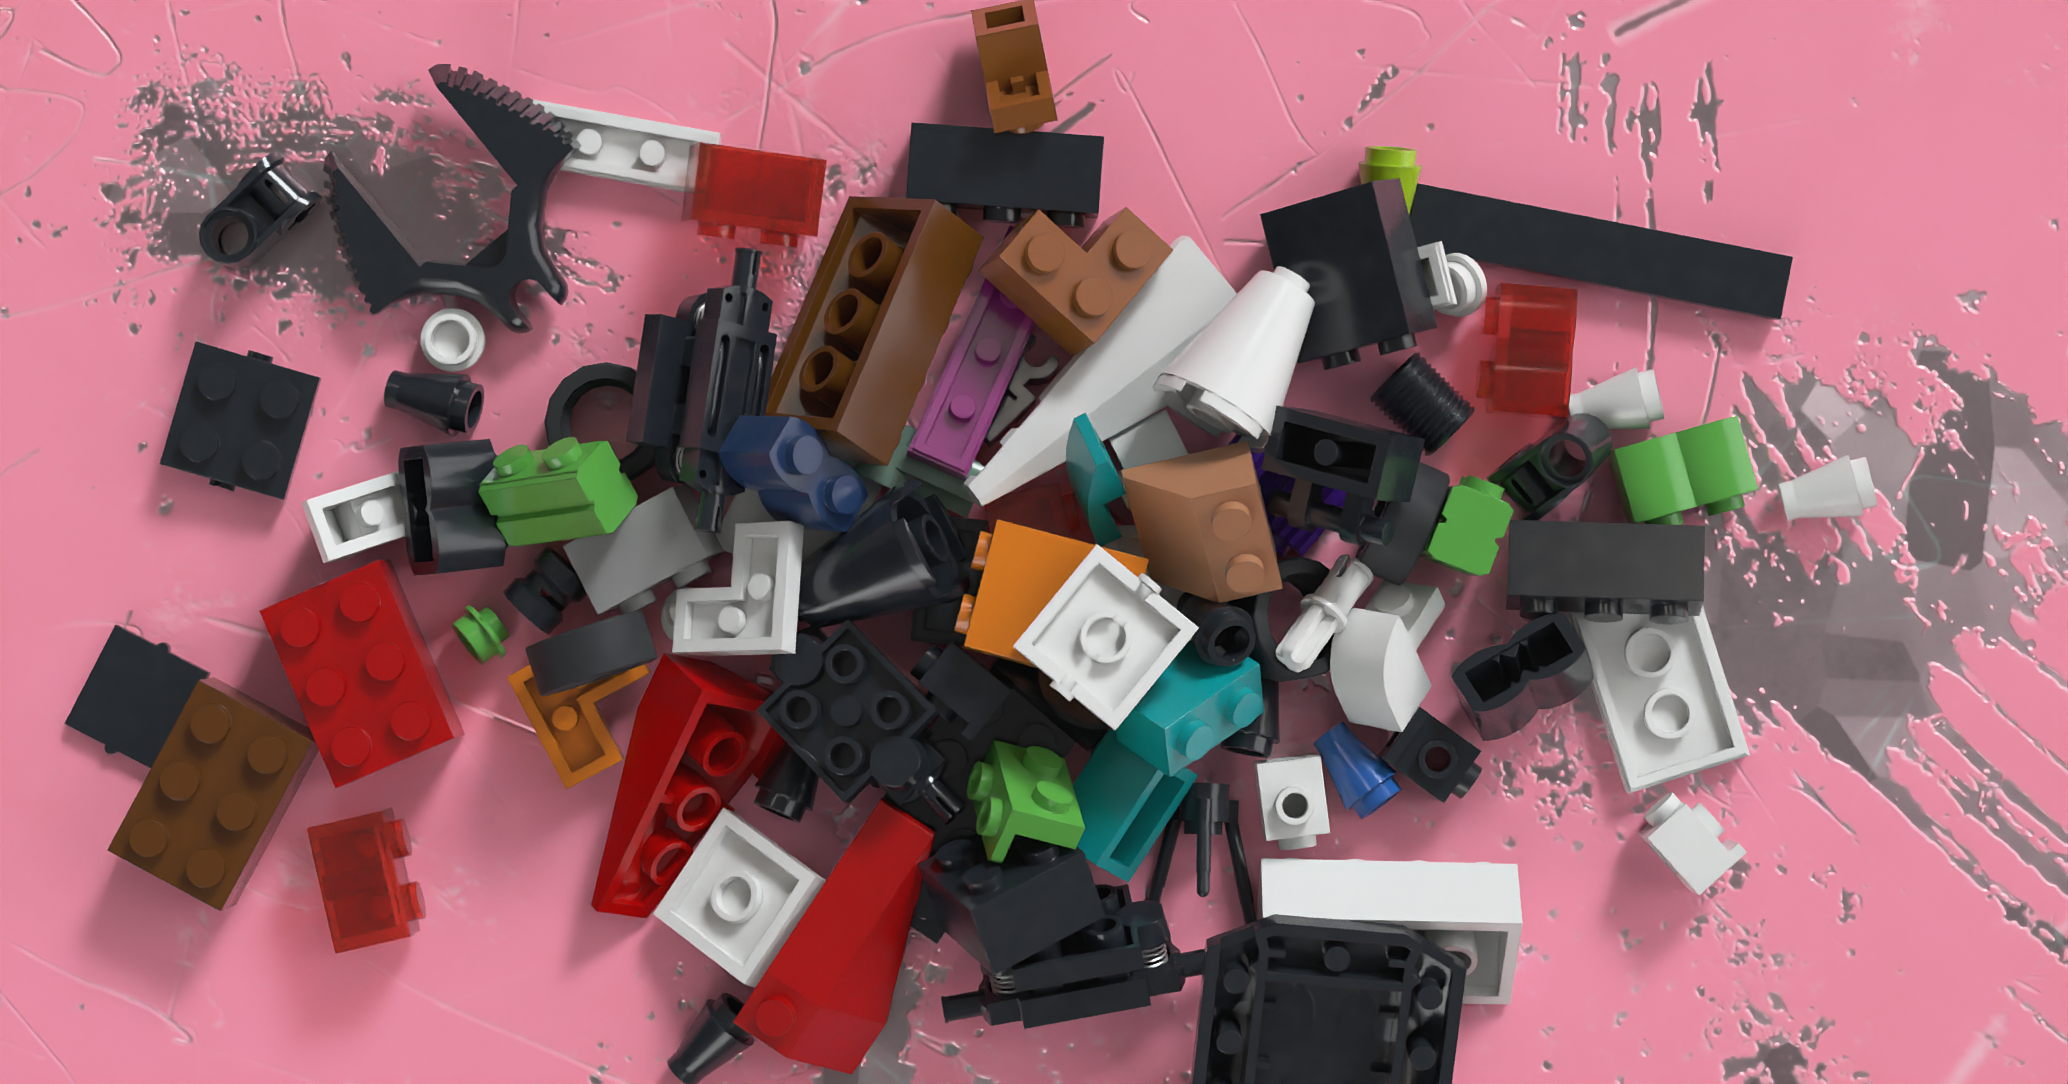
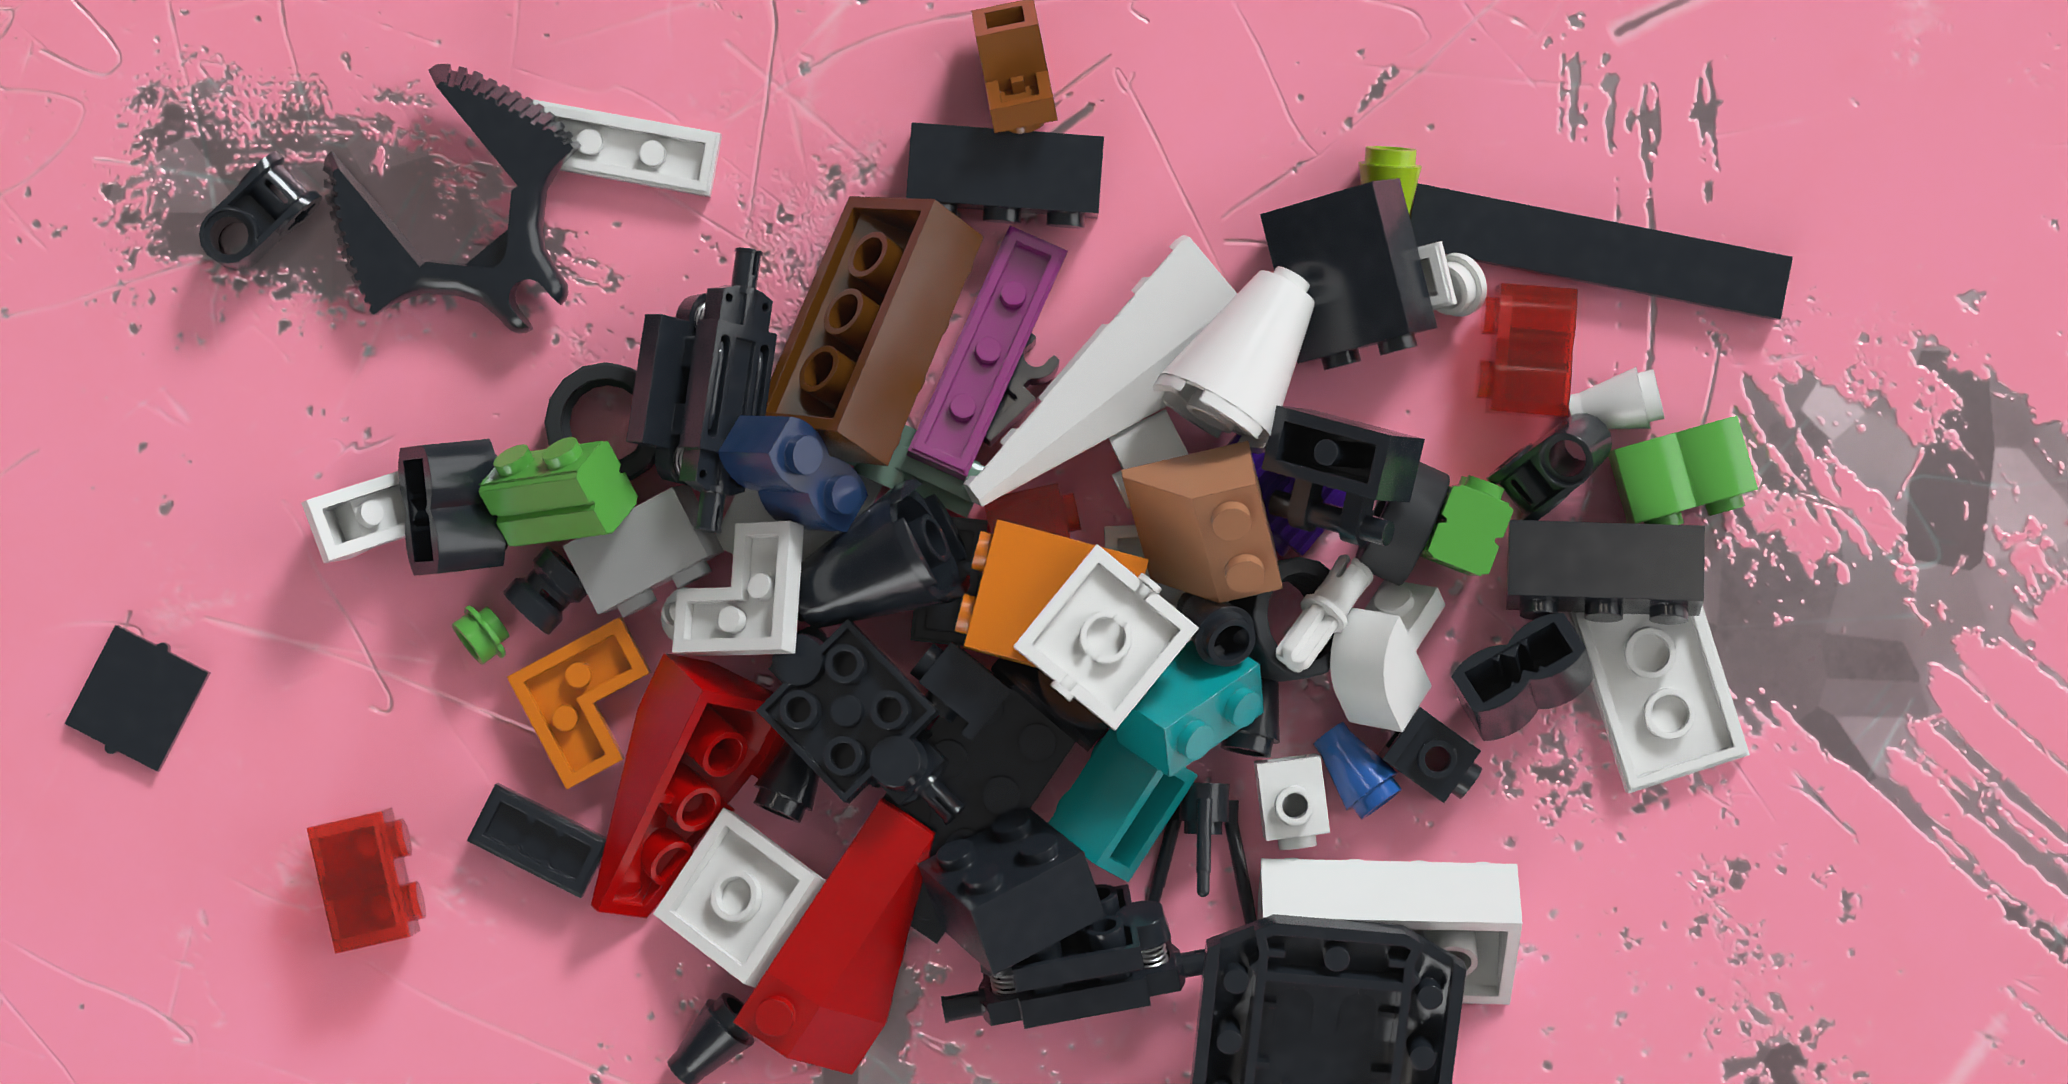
reddish brown brick [107,677,319,911] -> none
black plate [160,341,322,500] -> none
red brick [259,559,465,789] -> none
black cone [384,370,484,437] -> none
white plate [421,308,486,372] -> none
black tyre [525,610,657,696] -> none
clear red piece [681,142,827,249] -> none
bright green bracket [967,740,1085,863] -> none
dark orange brick [978,207,1173,356] -> none
teal slope [1066,412,1126,547] -> none
black piece [1370,352,1475,456] -> none
white brick [1638,792,1747,895] -> none
white cone [1779,454,1878,521] -> none
none -> black plate [467,782,607,898]

